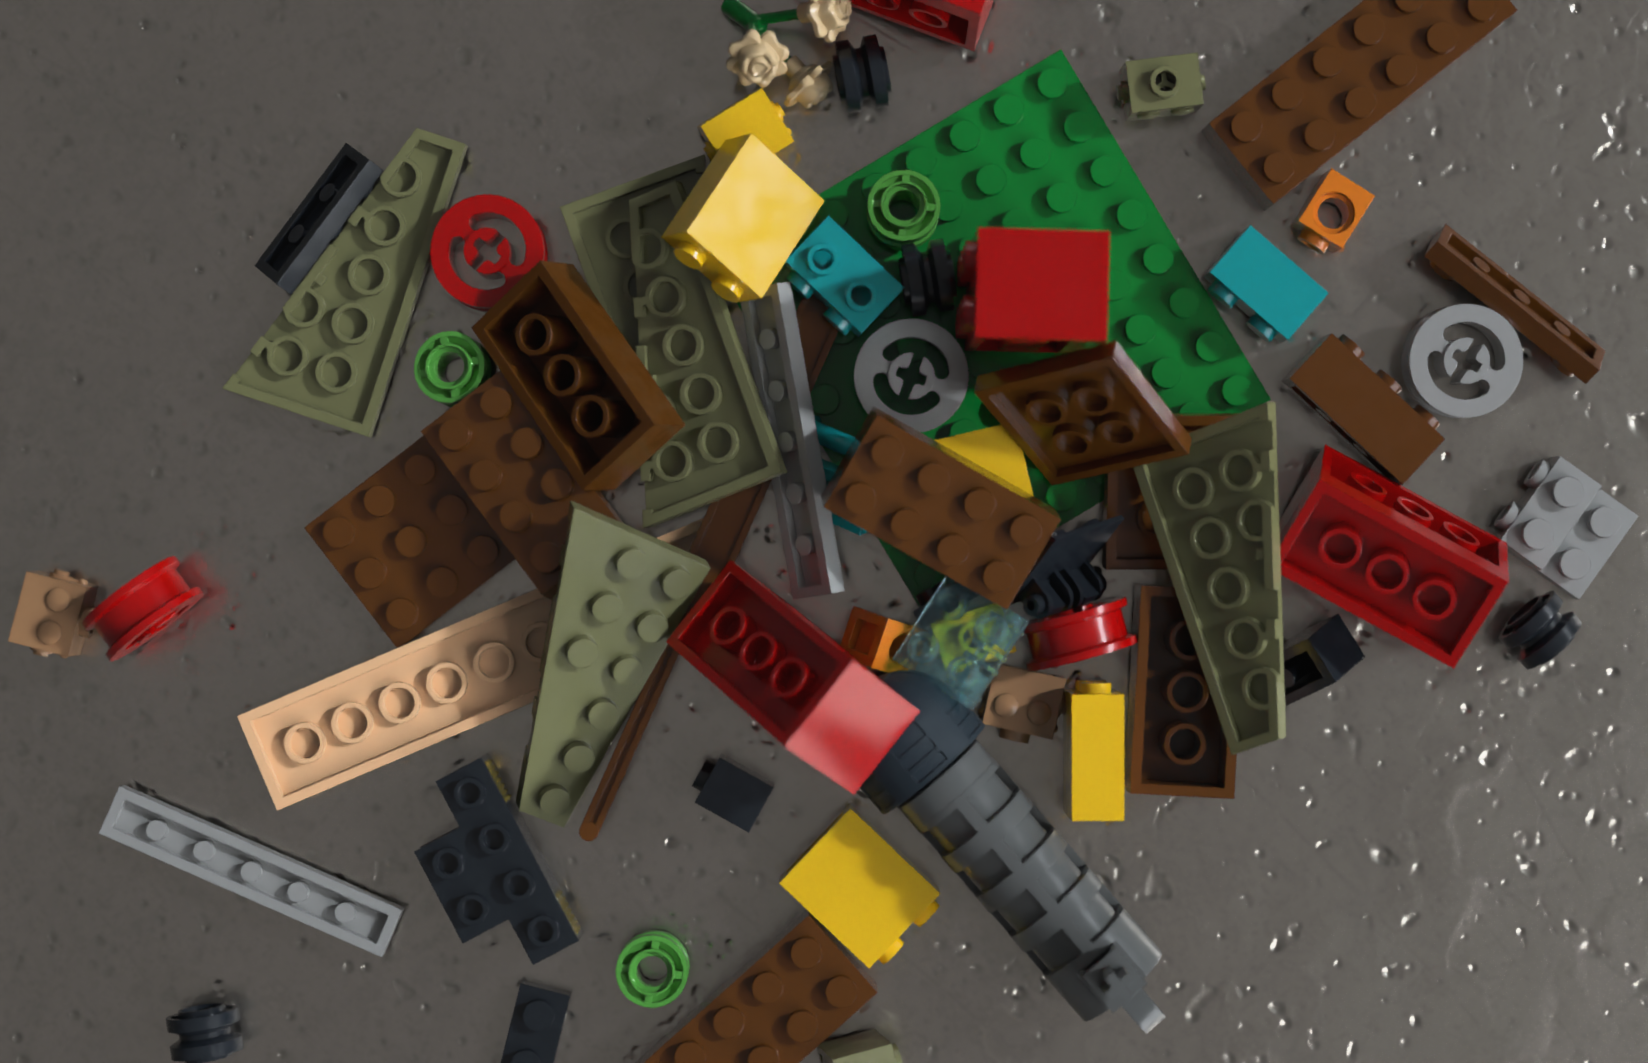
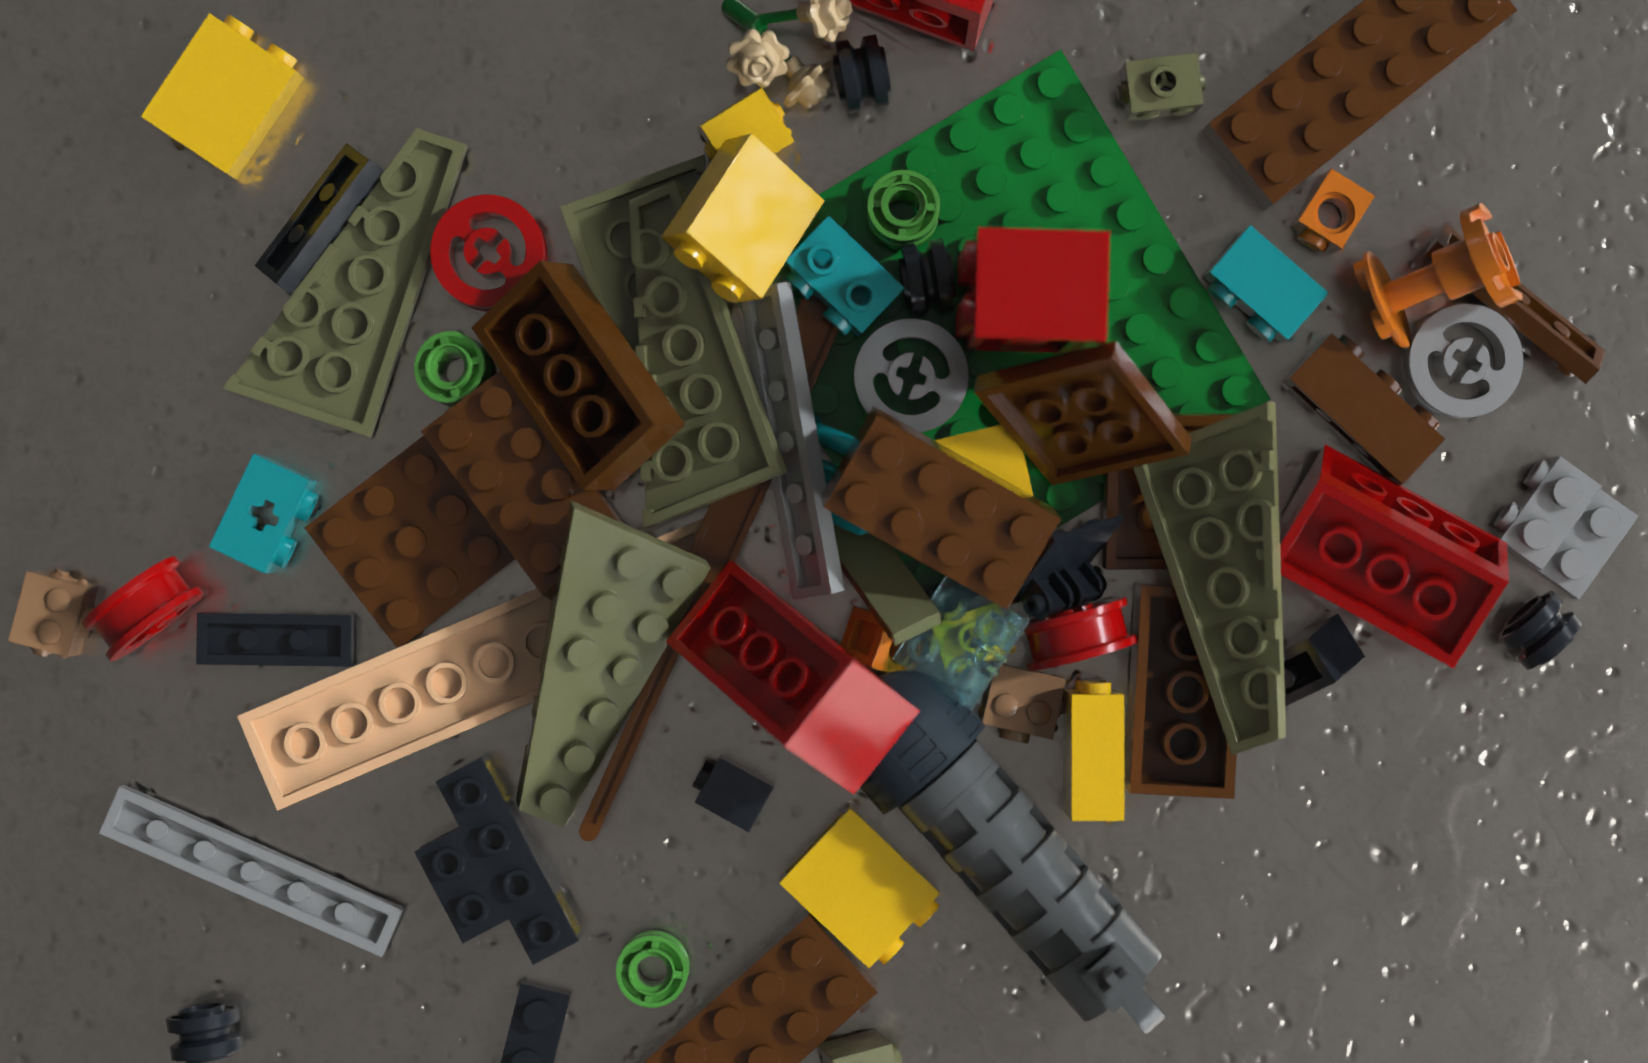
none -> yellow brick [140,13,304,180]
none -> black plate [196,612,354,667]
none -> teal brick [209,453,319,574]
none -> olive tile [834,525,941,646]
none -> orange piece [1353,203,1523,348]

